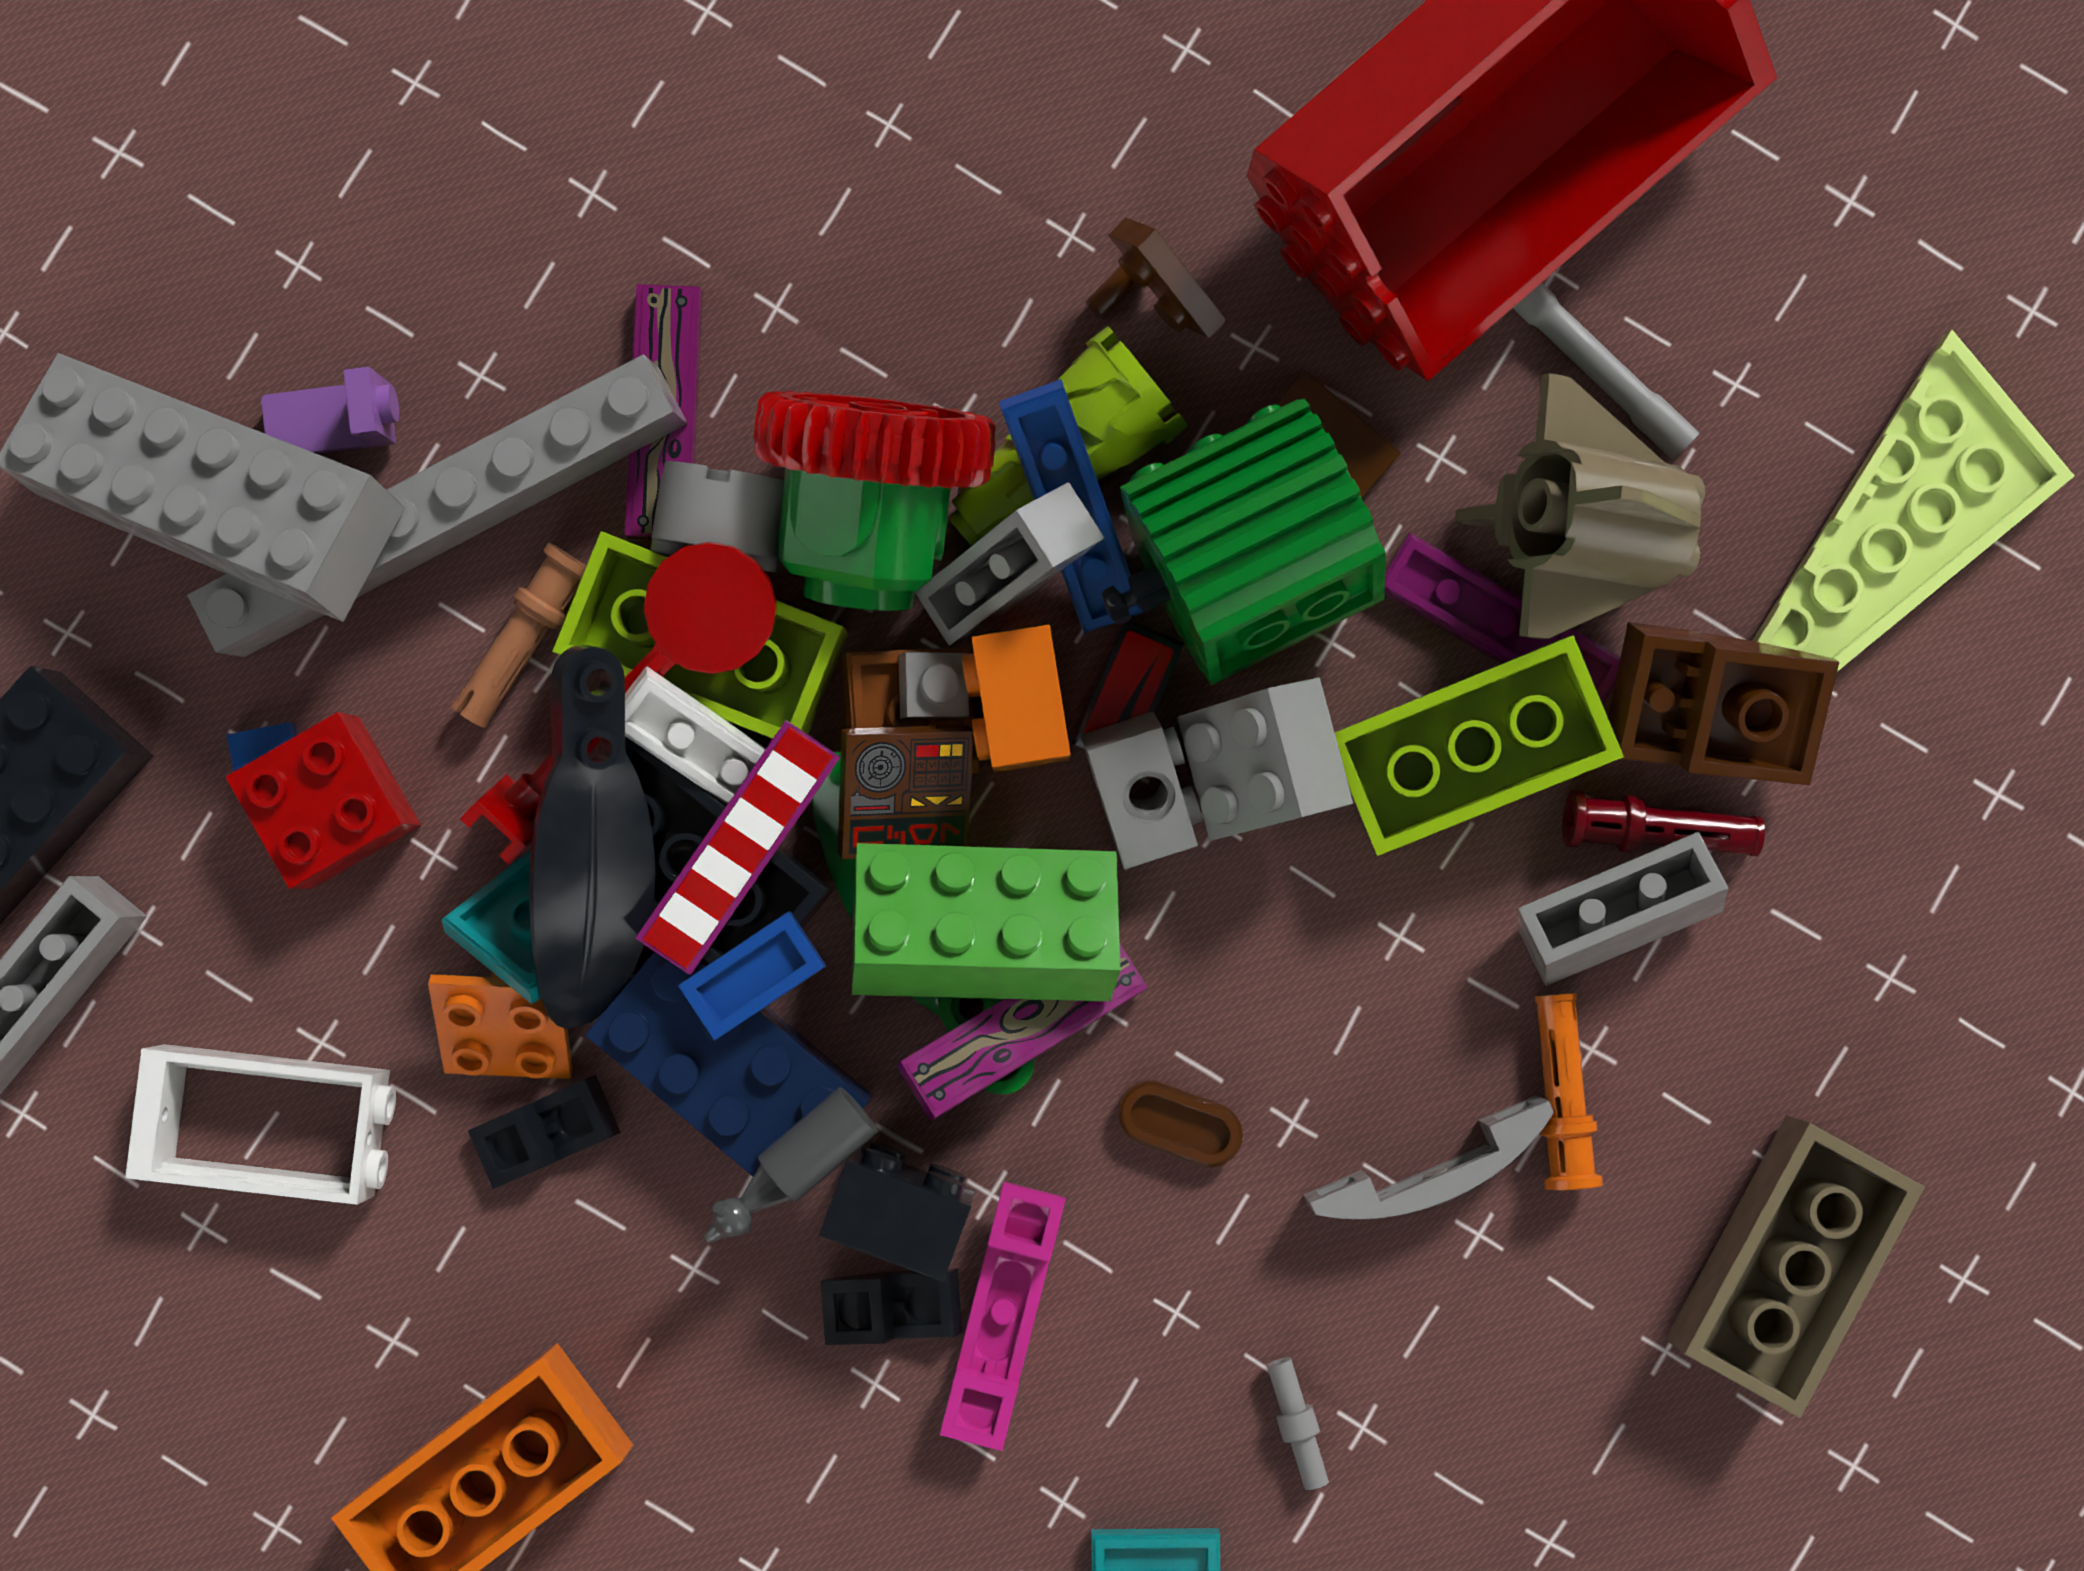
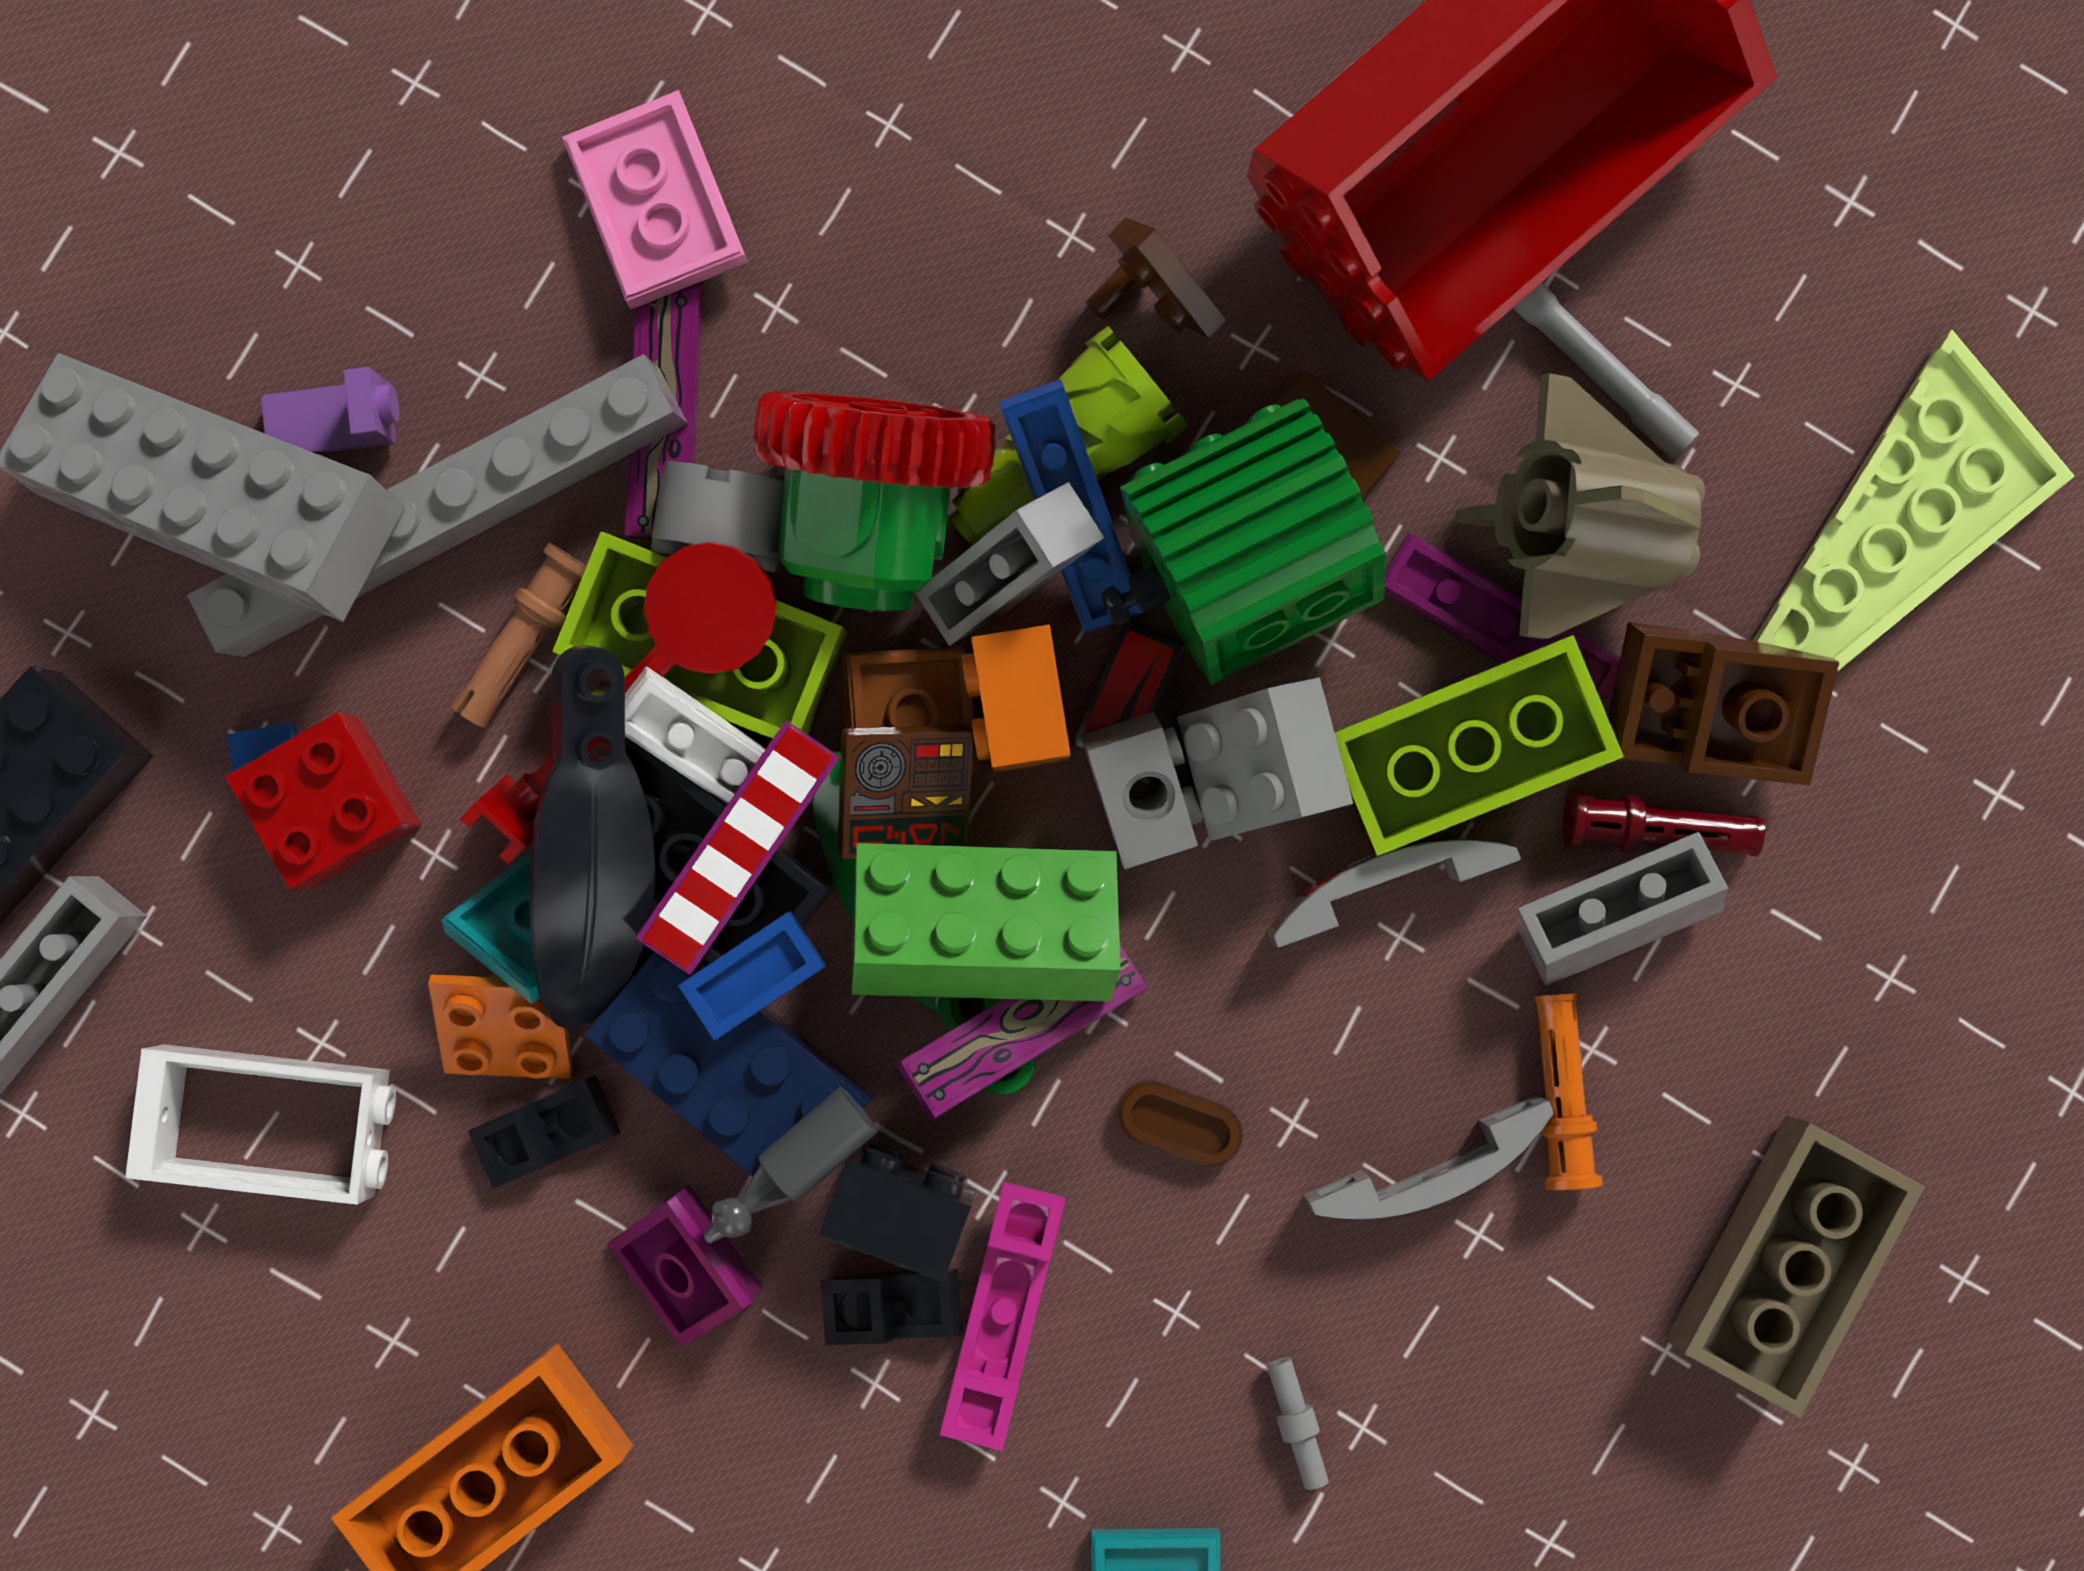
light grey plate [898,652,969,719] -> none
none -> bright pink tile [562,90,748,310]
none -> magenta slope [607,1184,762,1347]
none -> light grey slope [1267,838,1521,948]

